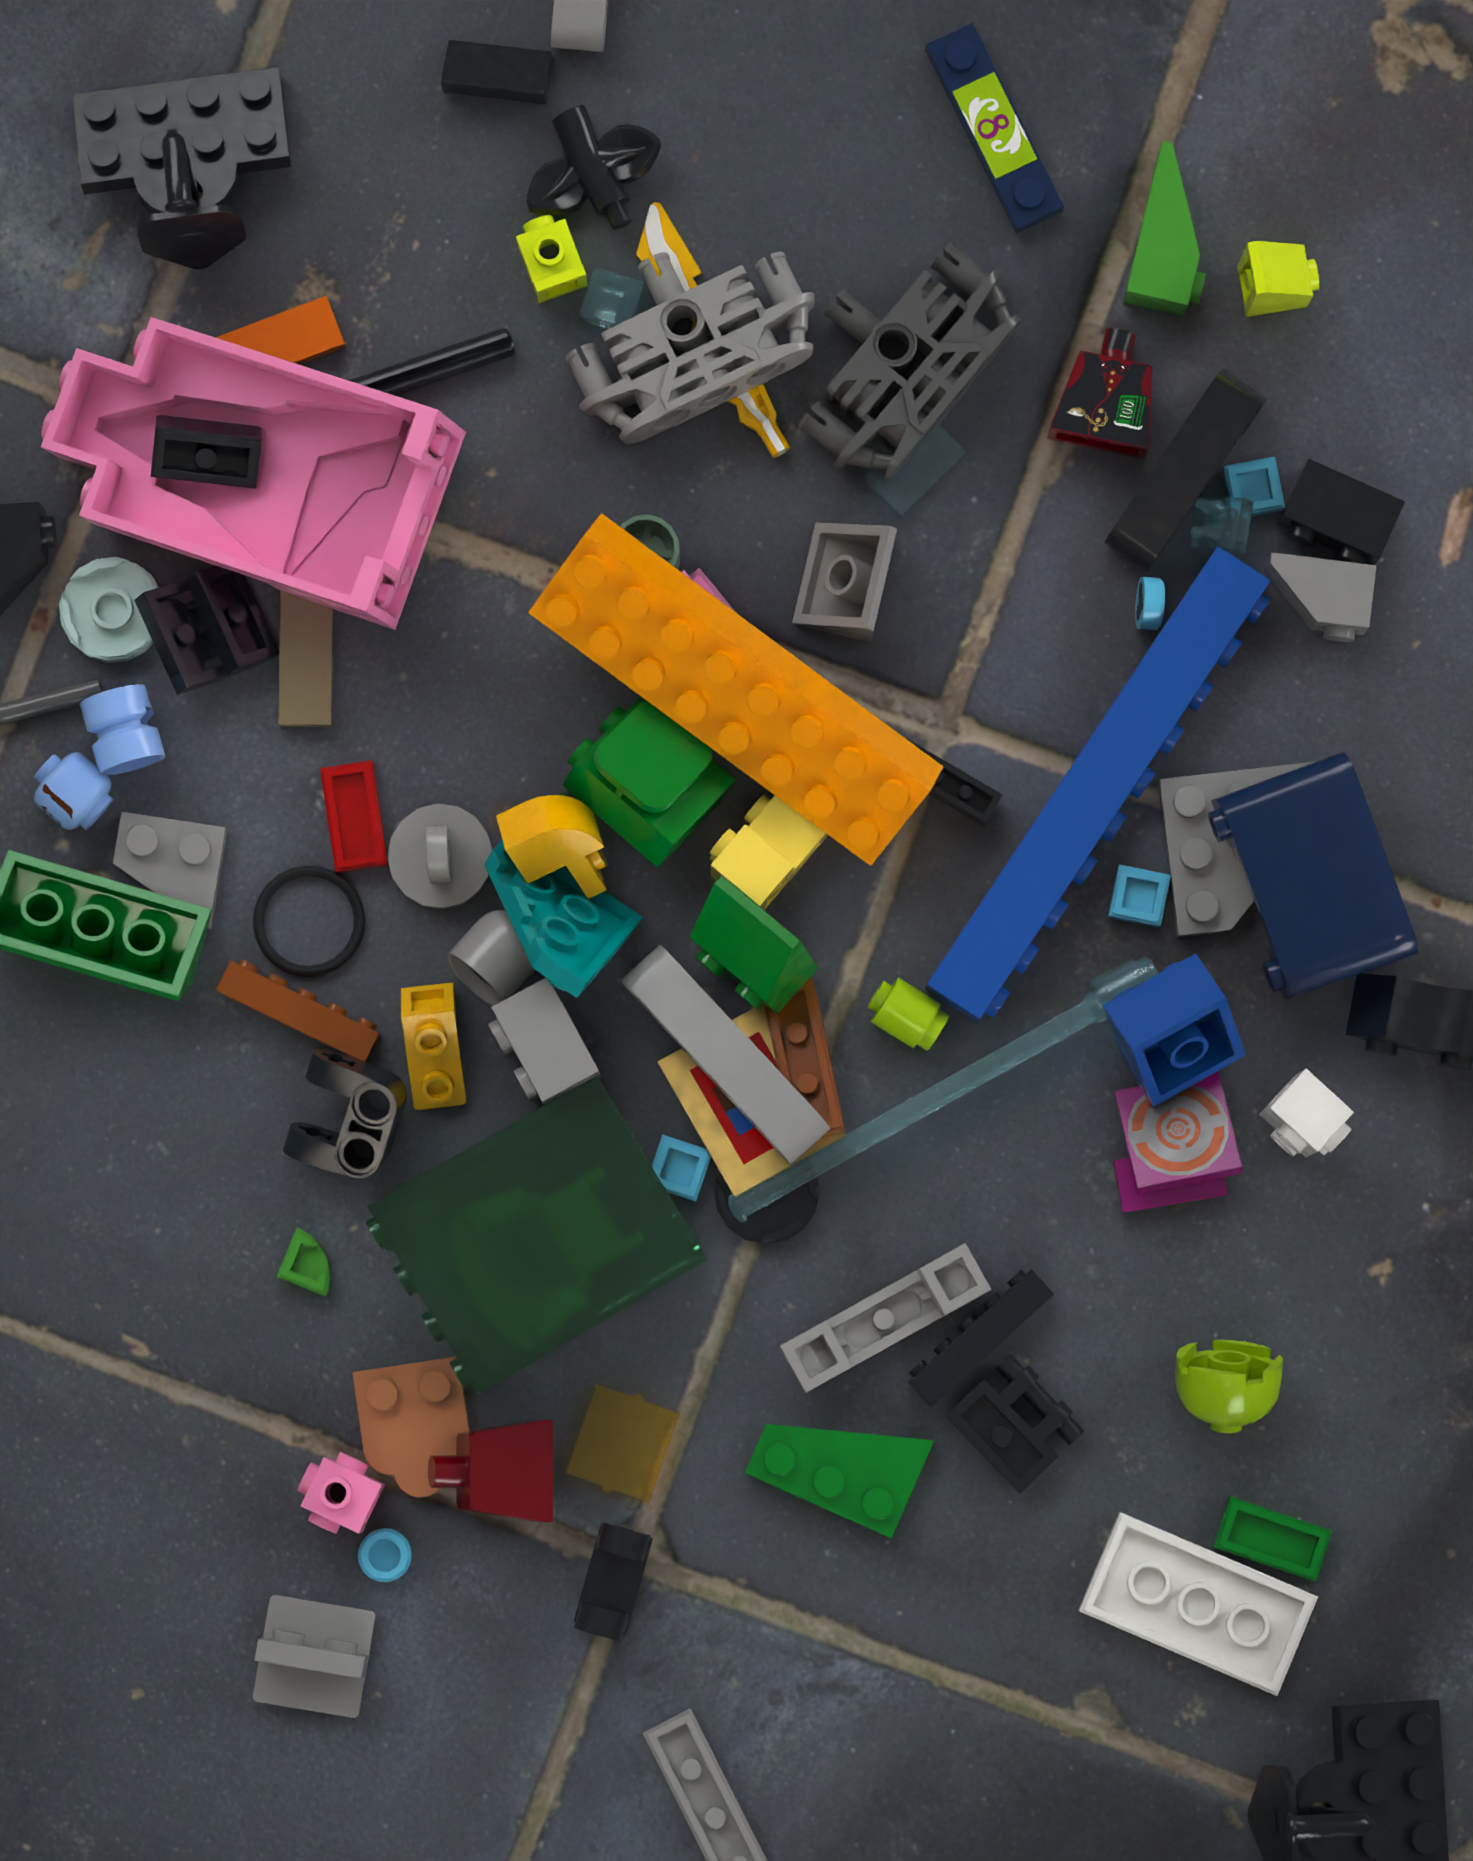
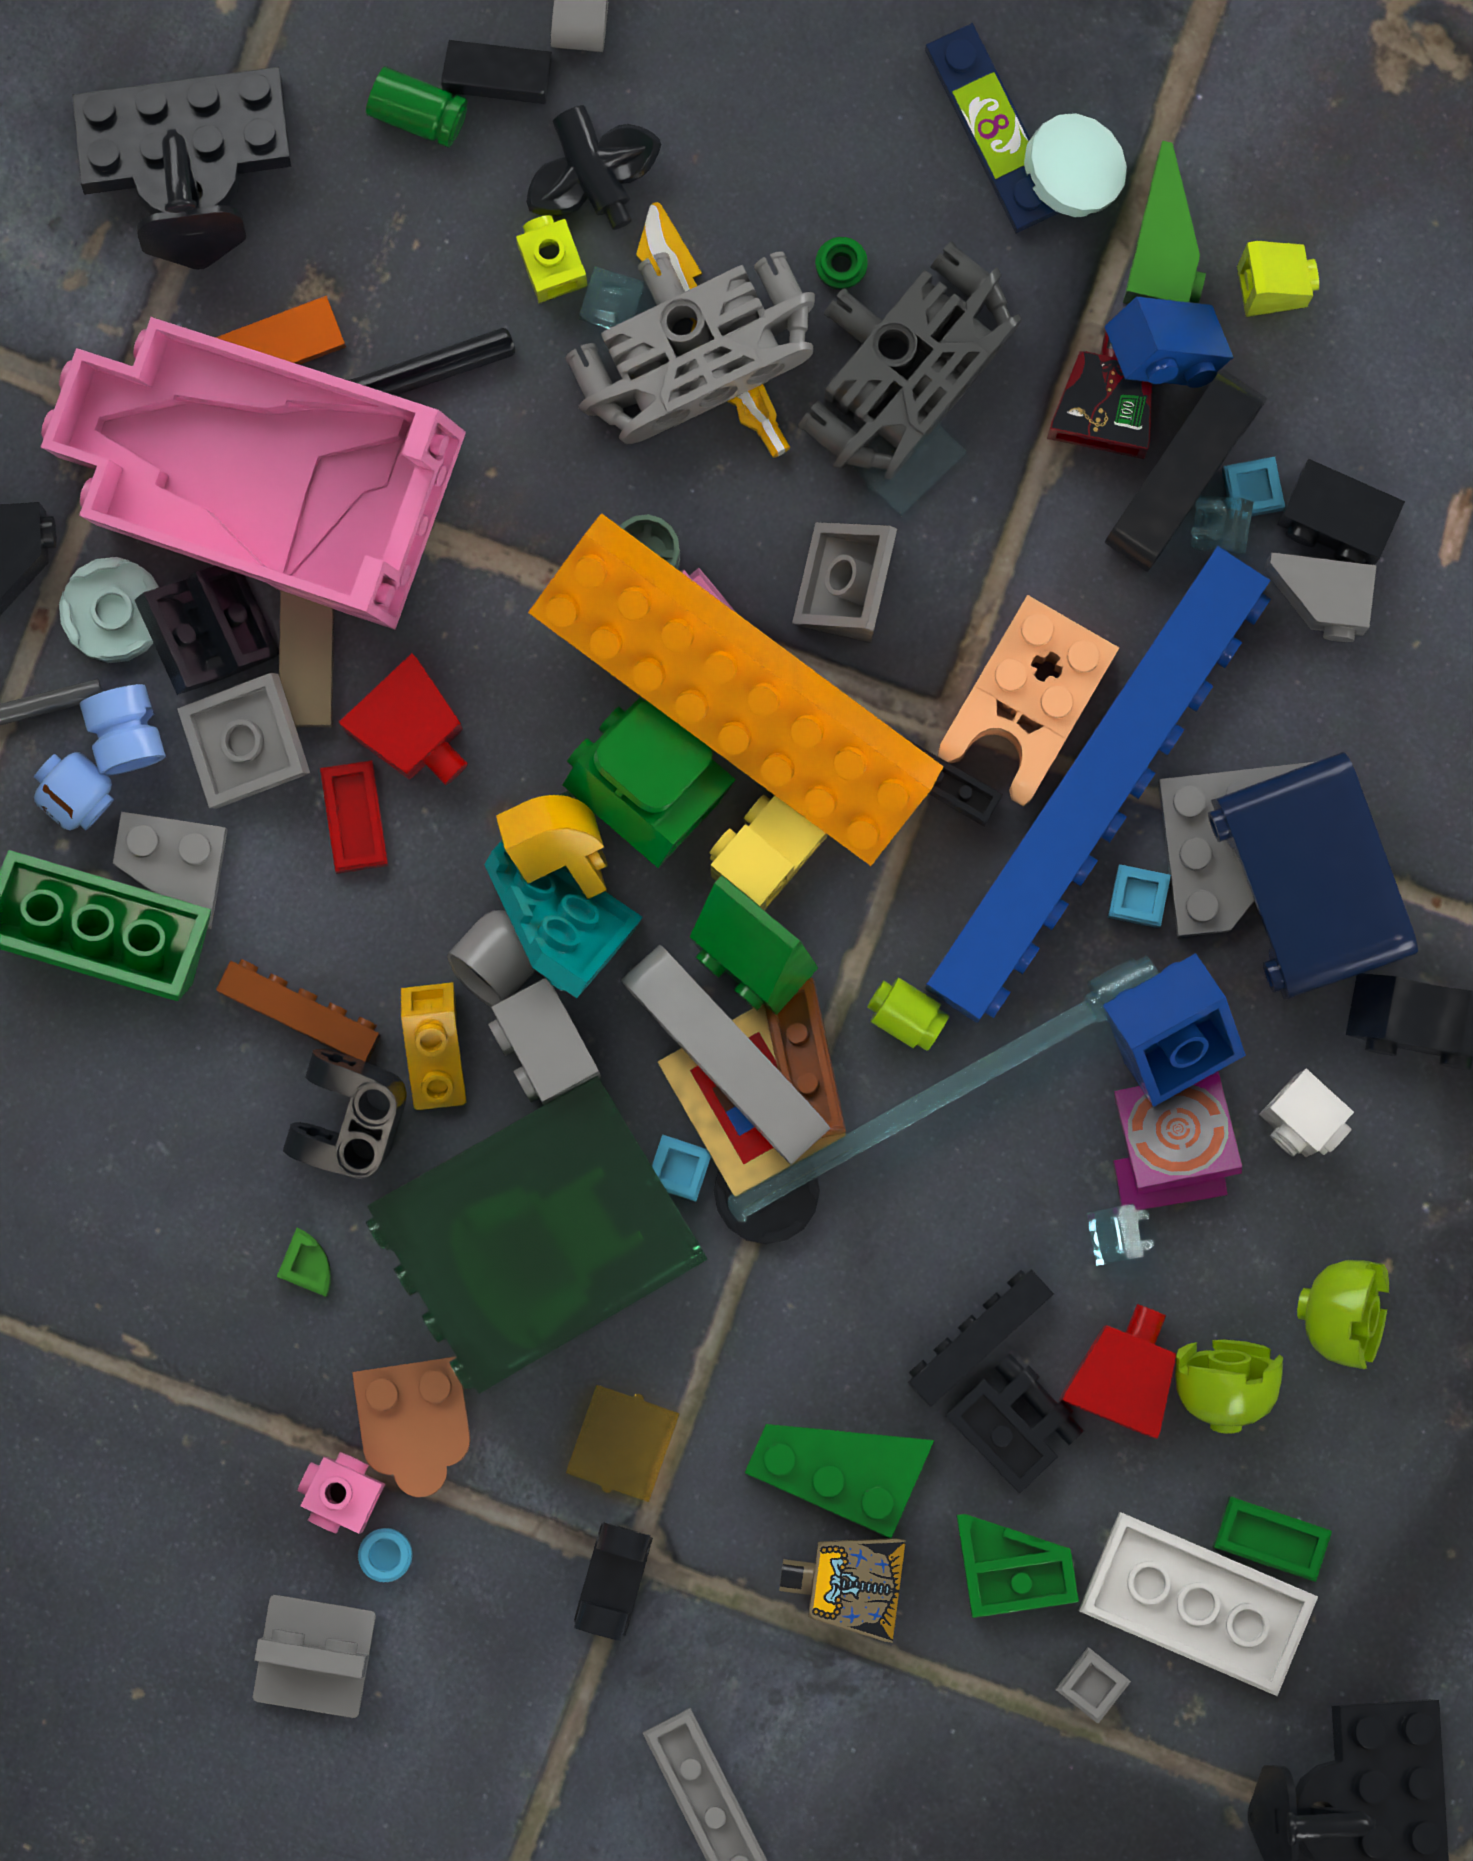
black slope [150,415,262,489] -> none
black tyre [253,865,365,977] -> none
light grey tile [387,803,492,910] -> none
dark red torso [428,1420,553,1523] -> none
light grey slope [779,1243,992,1393] -> none
medium azure tile [1135,577,1165,630] -> none
none -> light grey plate [177,673,310,809]
none -> red torso [339,653,468,786]
none -> green piece [365,66,468,148]
none -> torso [779,1538,906,1643]
none -> green plate [815,237,868,290]
none -> light nougat brick [938,595,1119,807]
none -> green wing [956,1514,1079,1618]
none -> light aqua tile [1024,113,1127,217]
none -> light grey tile [1055,1647,1131,1723]
none -> red torso [1059,1304,1176,1439]
none -> clear light blue tile [1087,1204,1154,1266]
none -> blue brick [1104,296,1234,388]
none -> lime cylinder [1297,1260,1389,1369]

